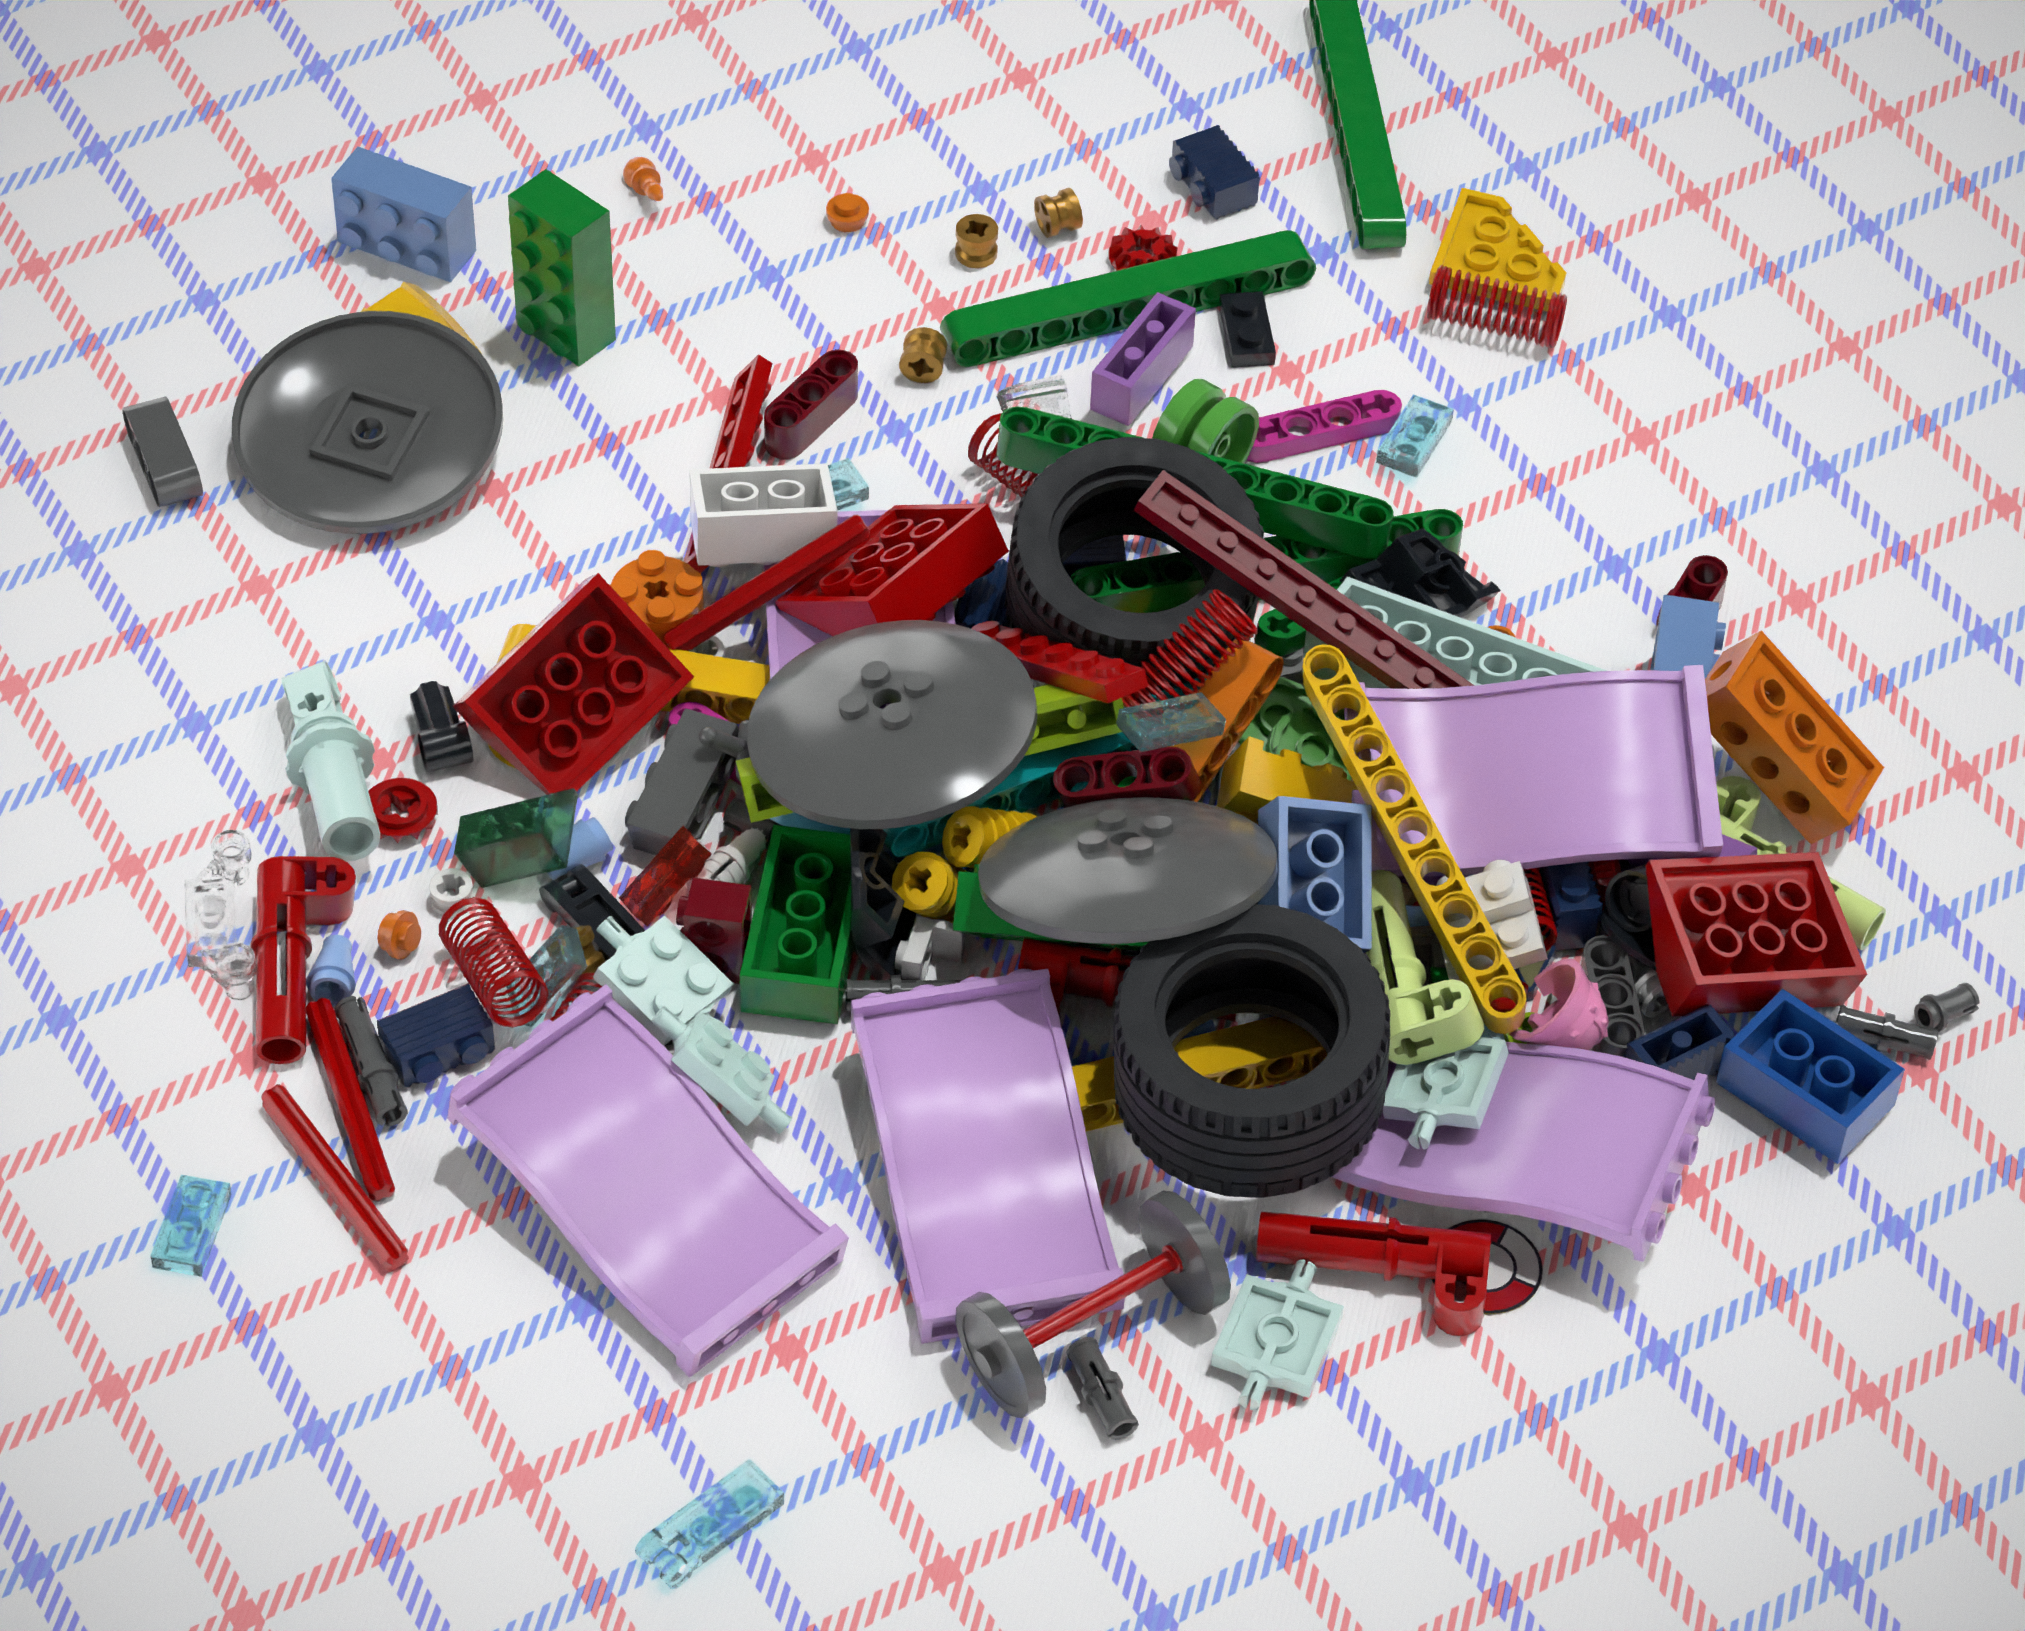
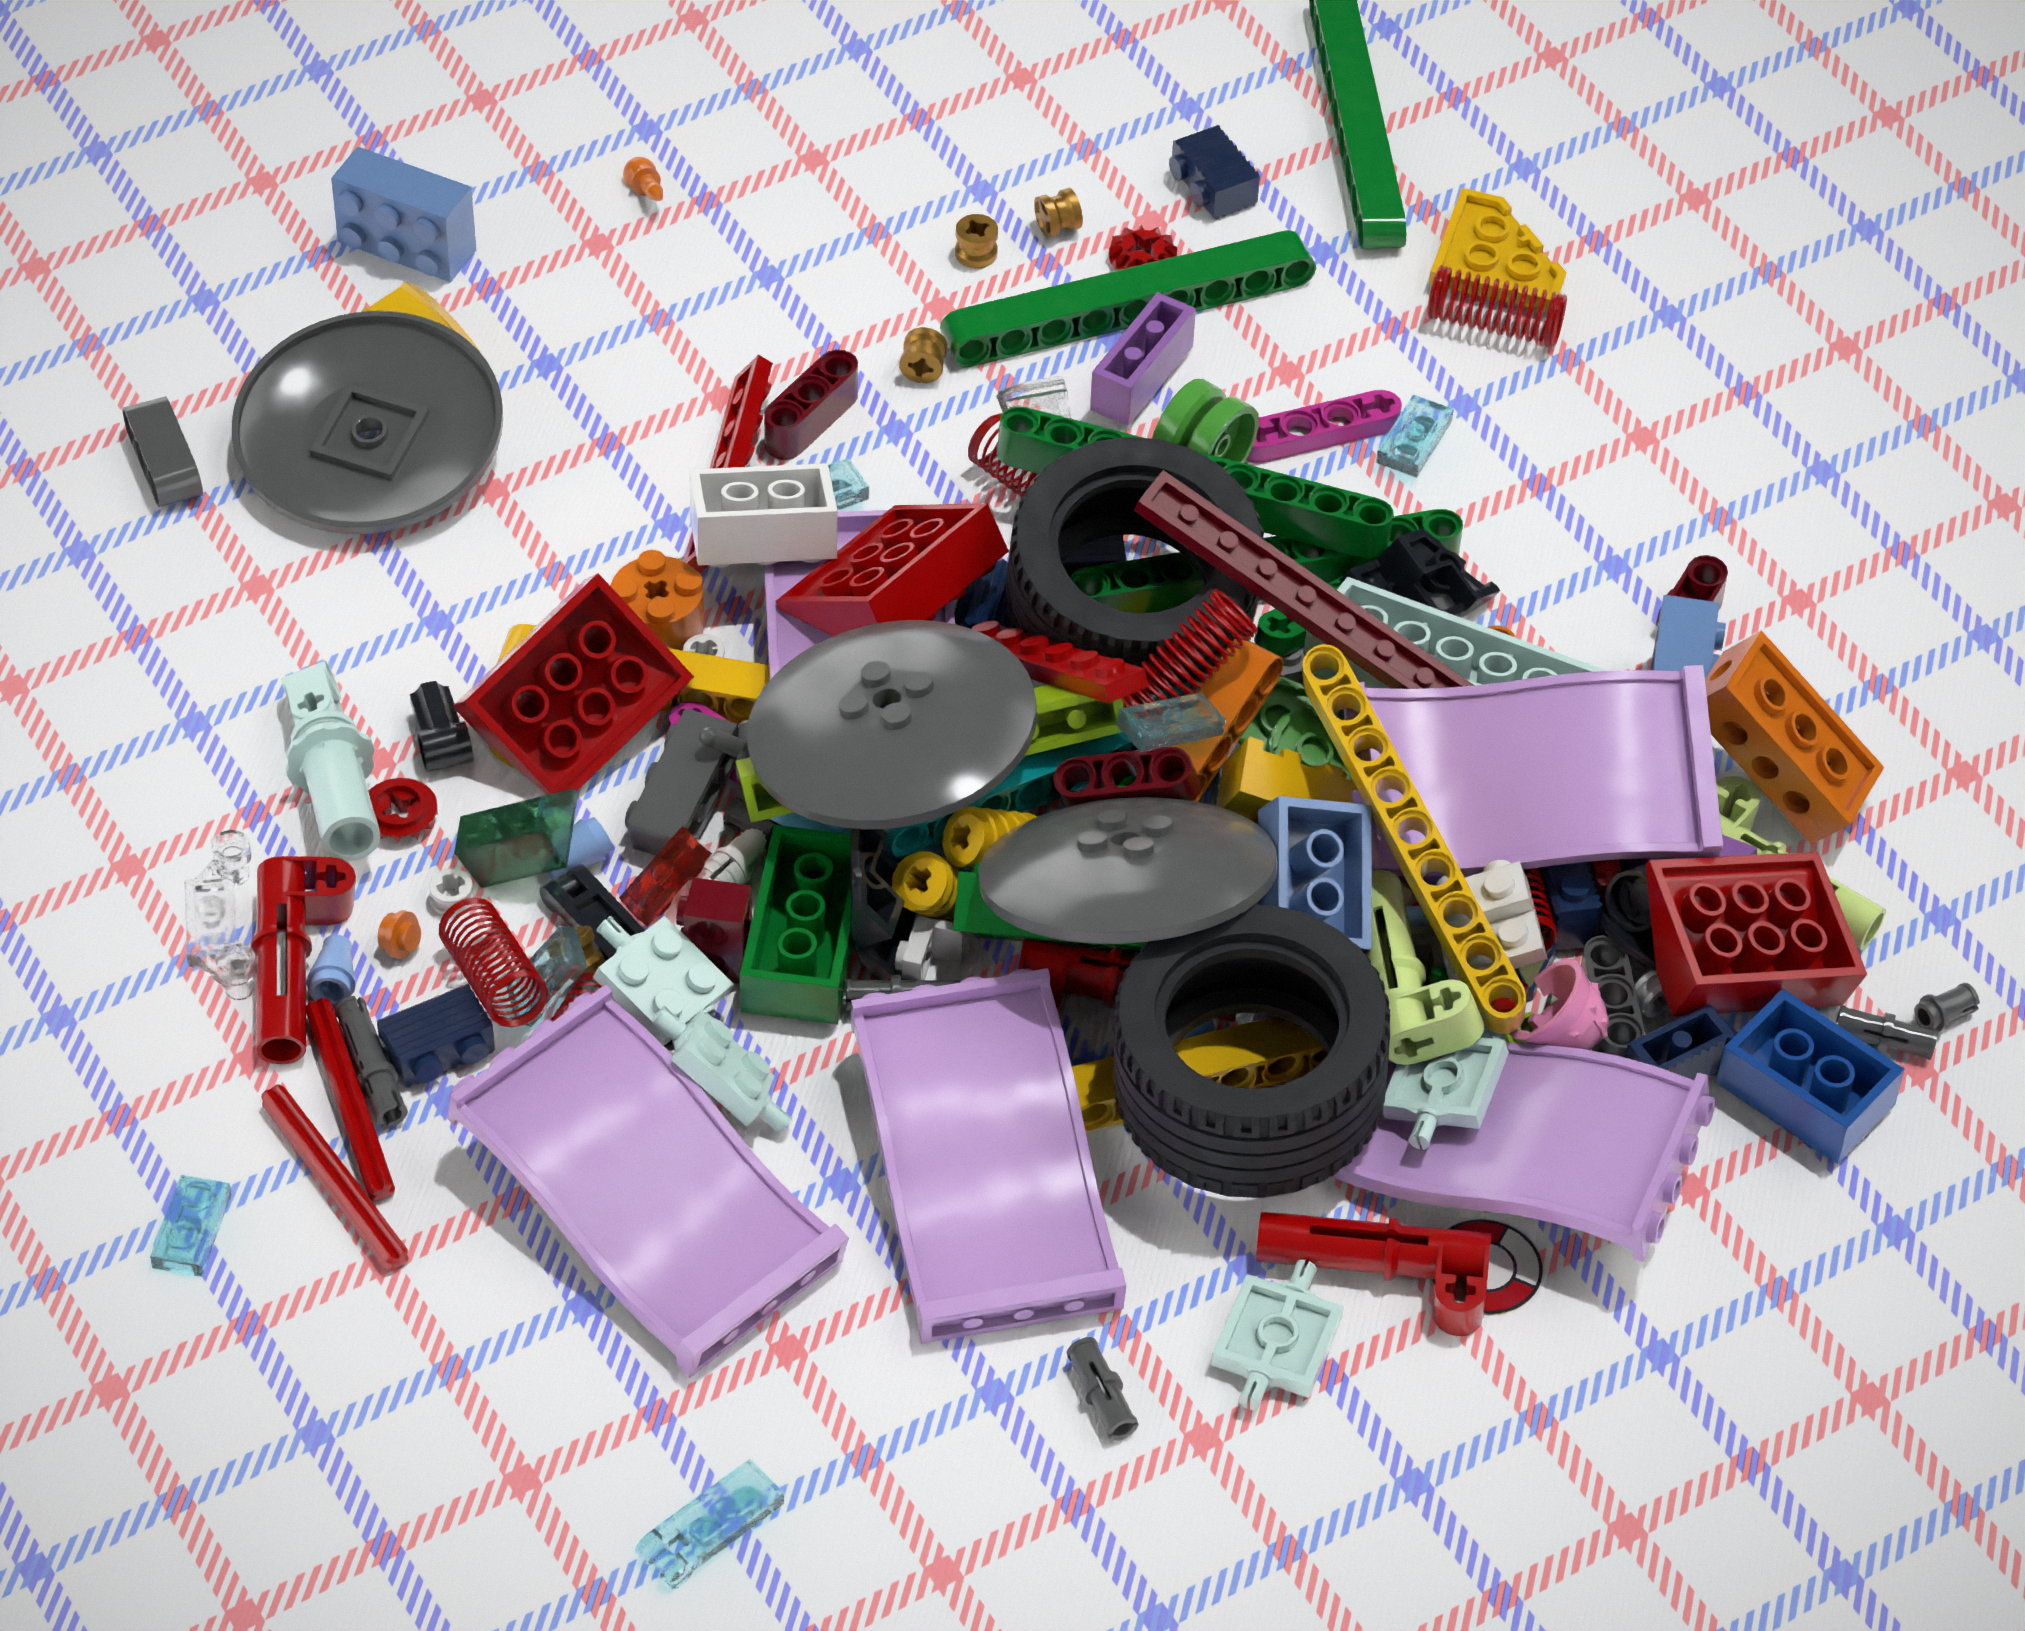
green brick [508,169,616,367] -> none
red axle [664,514,871,651] -> none
orange plate [826,193,869,232] -> none
dark grey piece [955,1190,1231,1419] -> none
black plate [1219,291,1276,368] -> none

